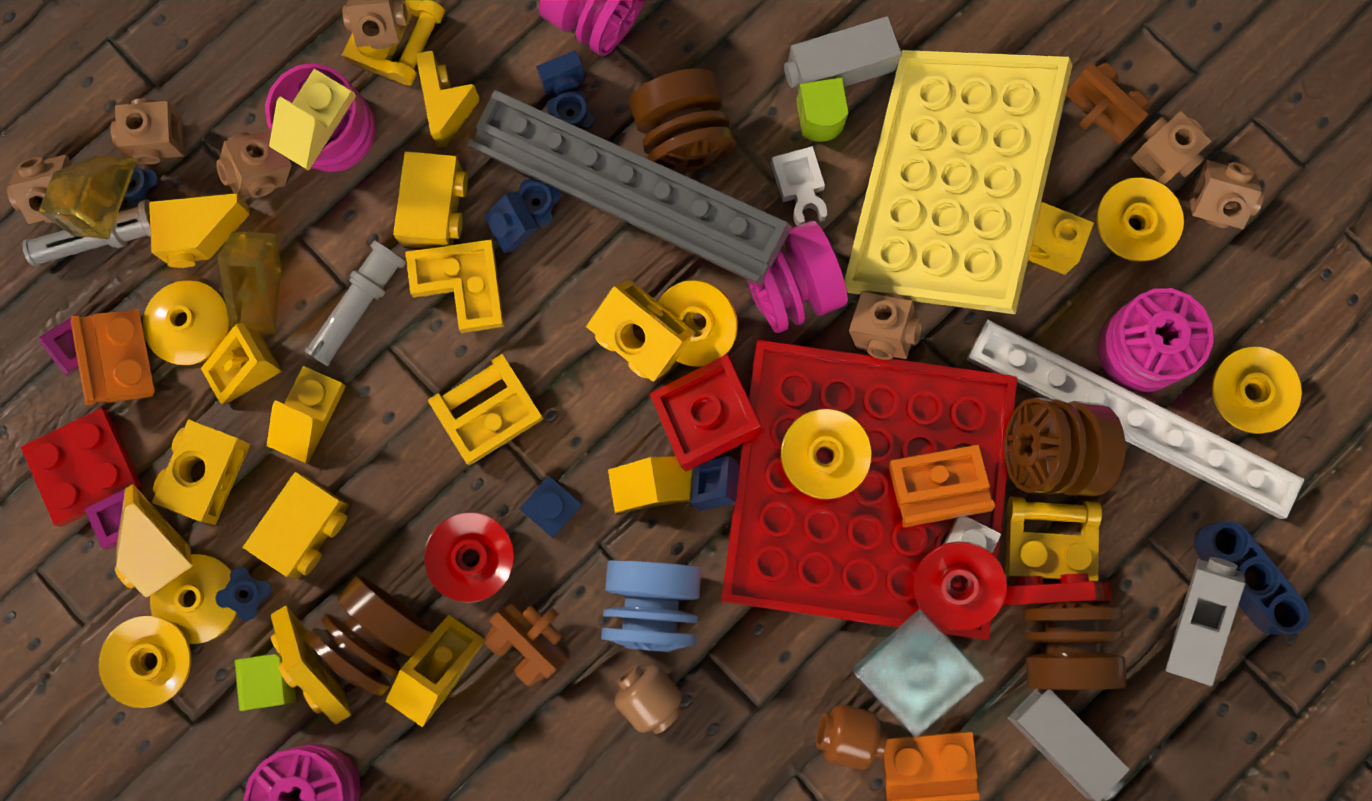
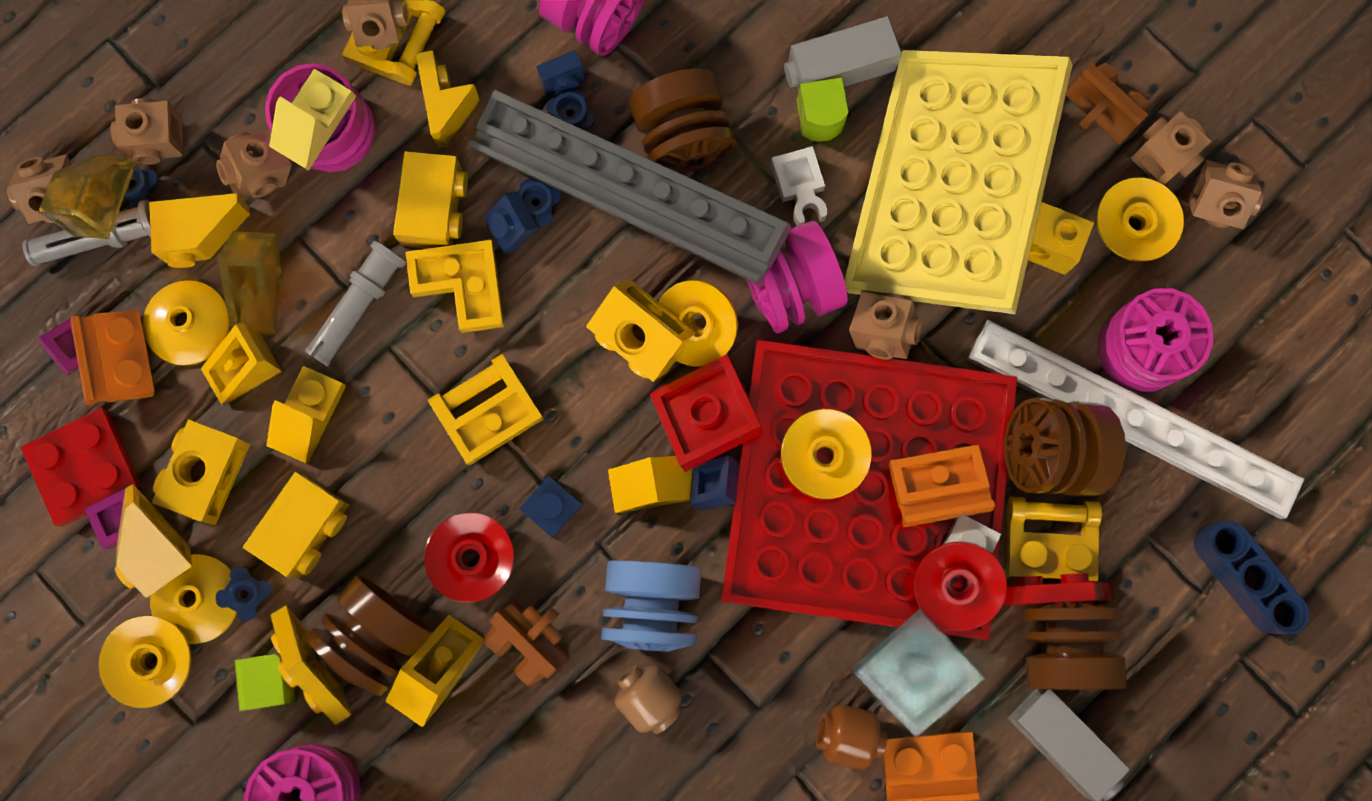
light grey brick [1166,557,1245,686] -> none
yellow dish [1212,347,1302,434] -> none

